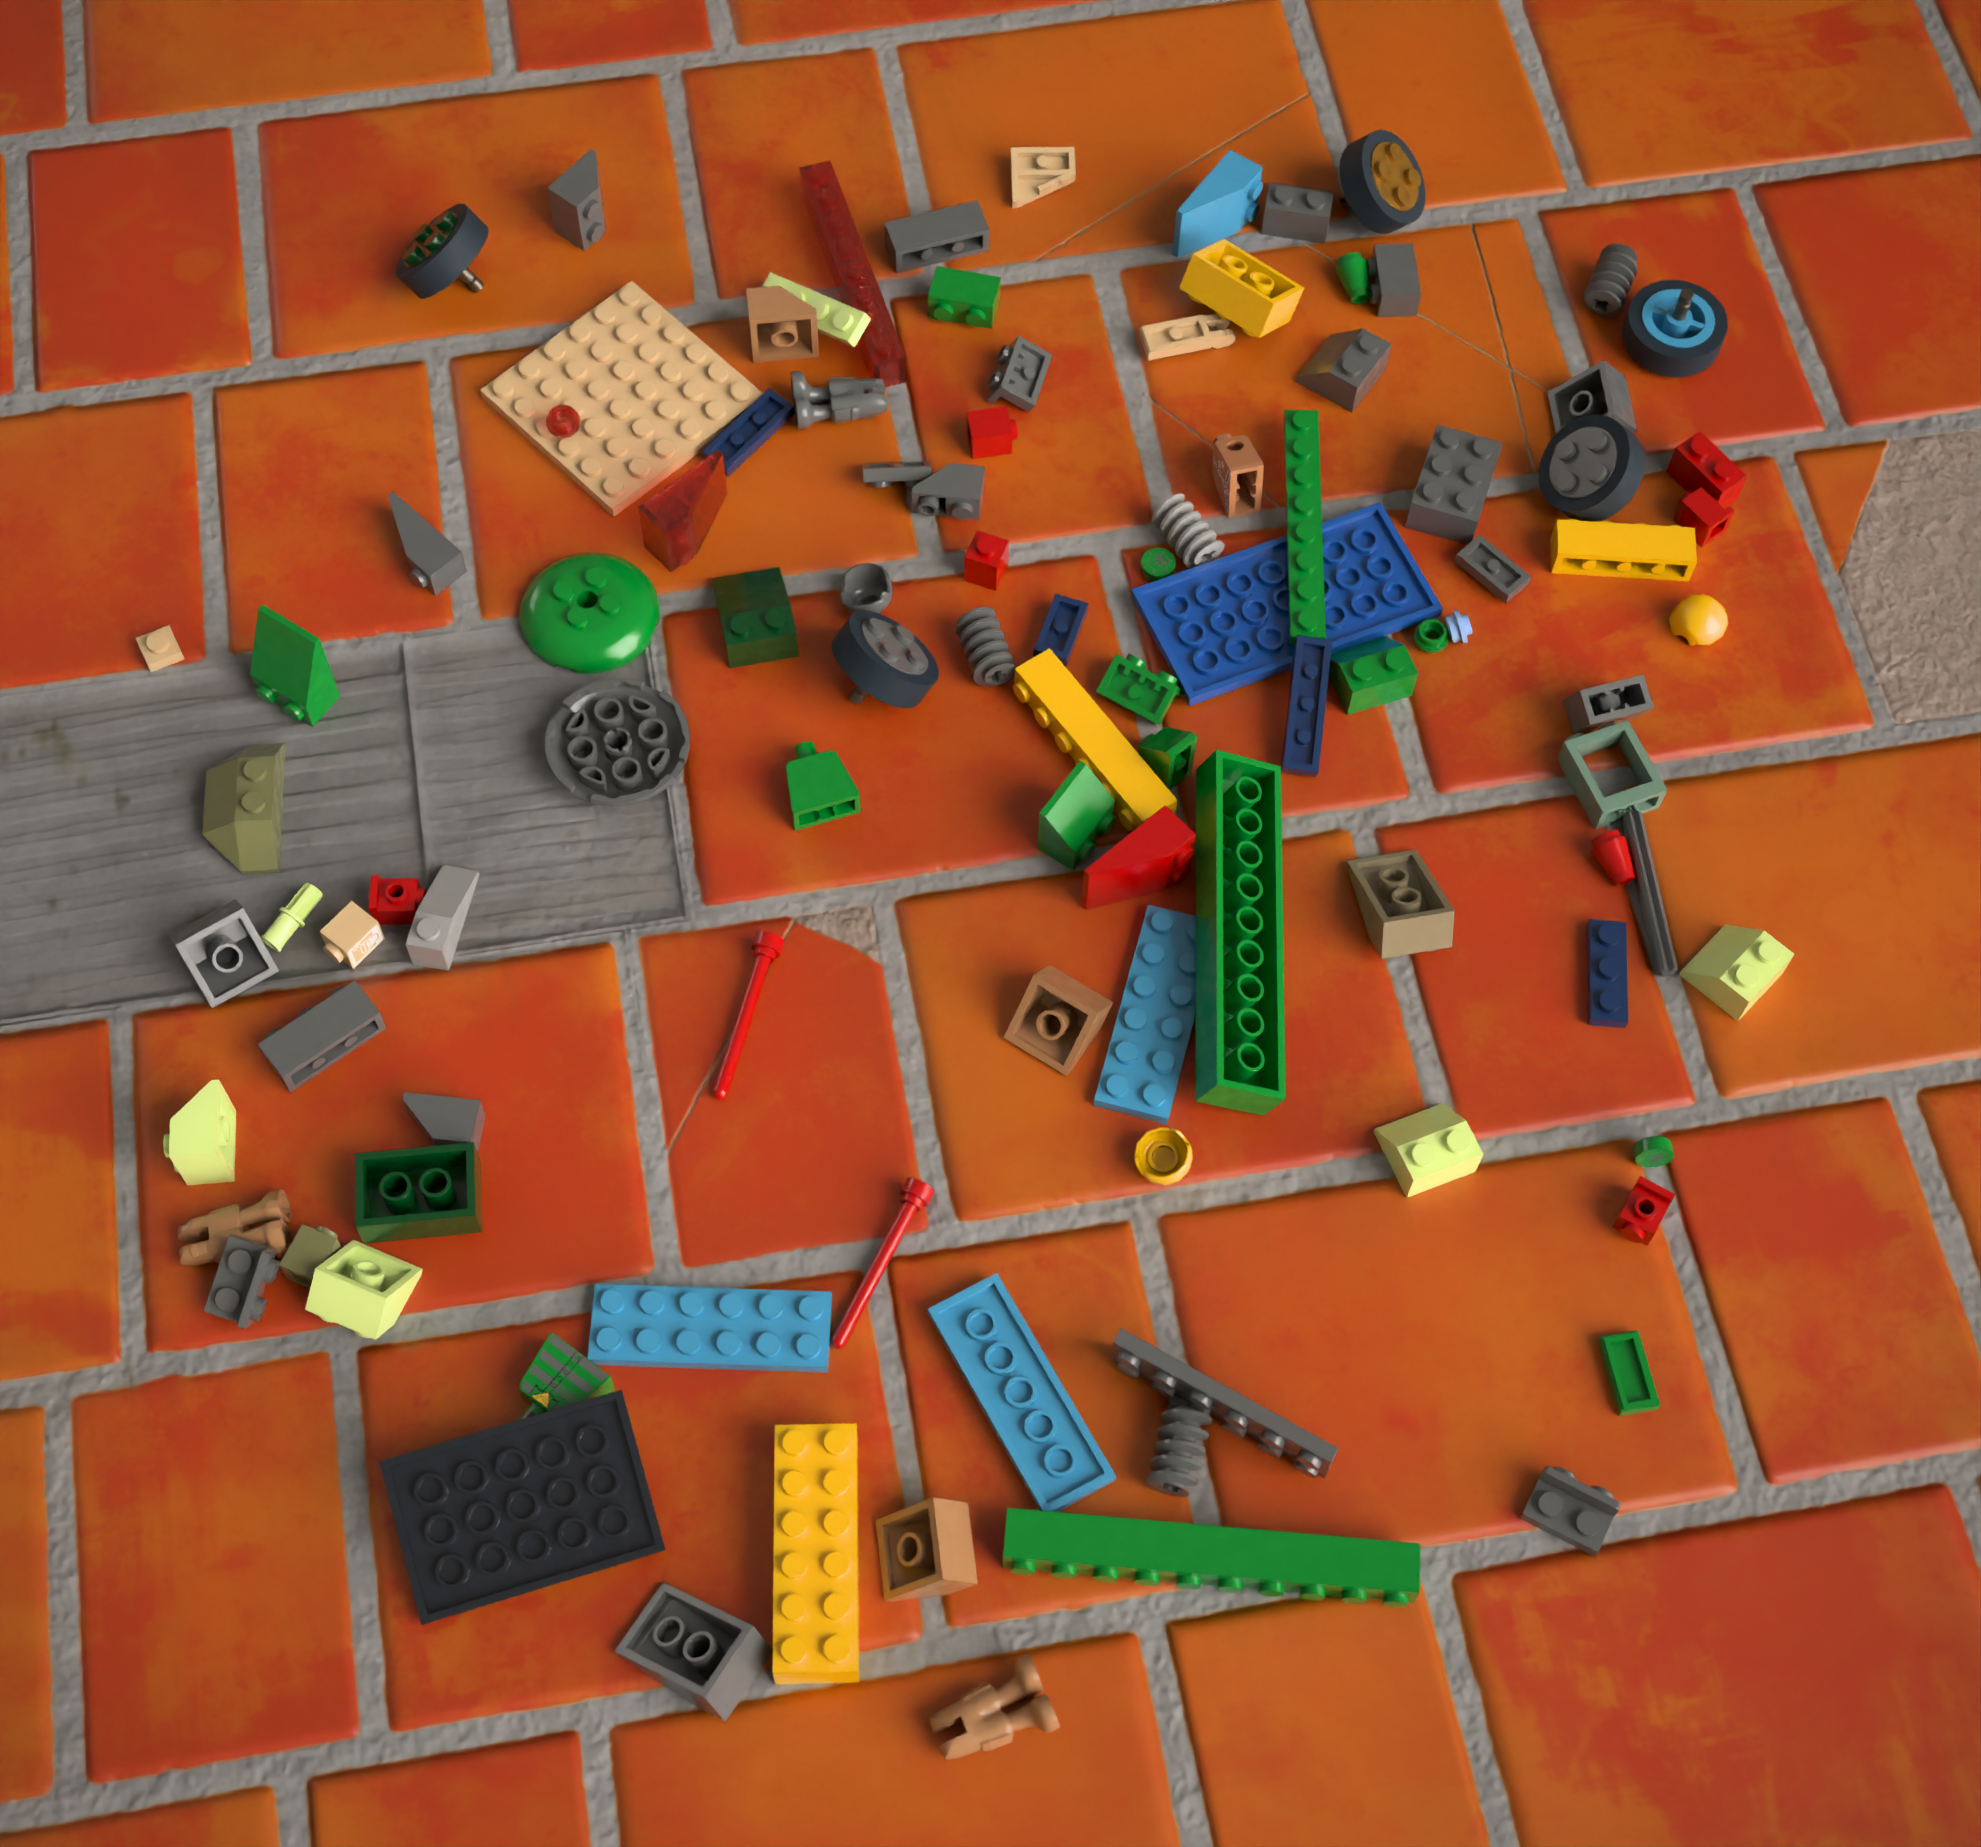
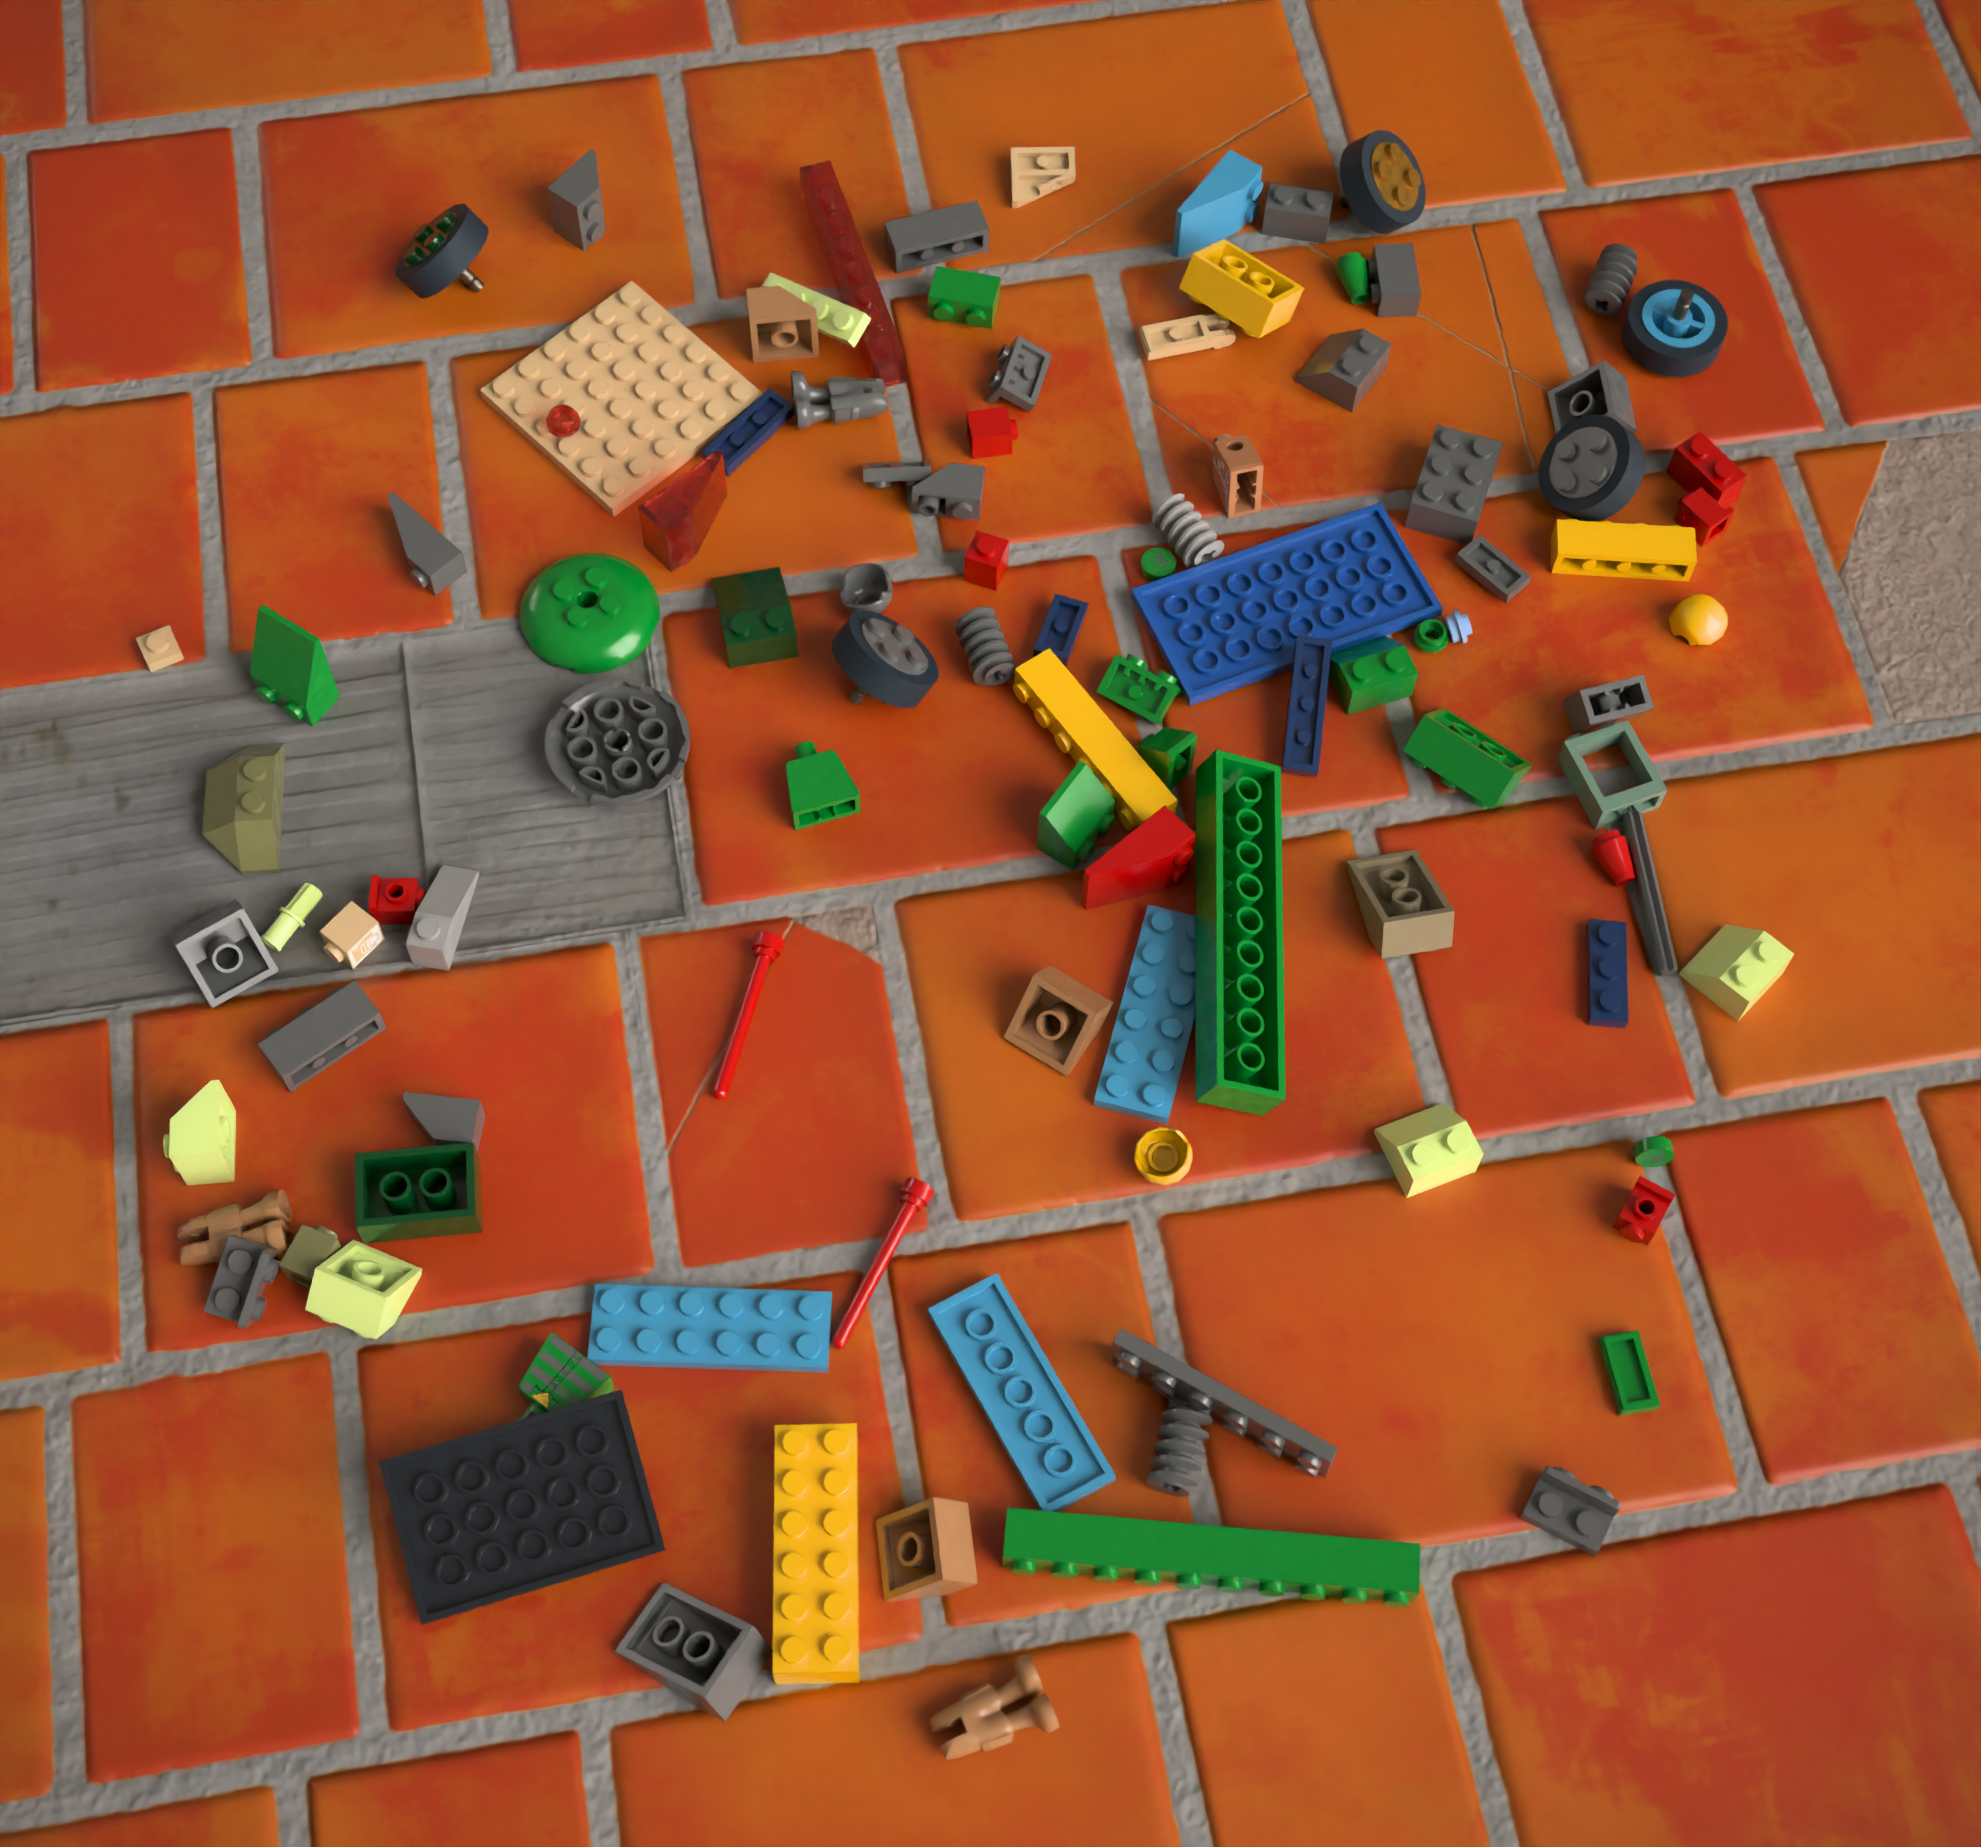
green plate [1283,409,1326,645] -> none
none -> green slope [1403,707,1533,809]

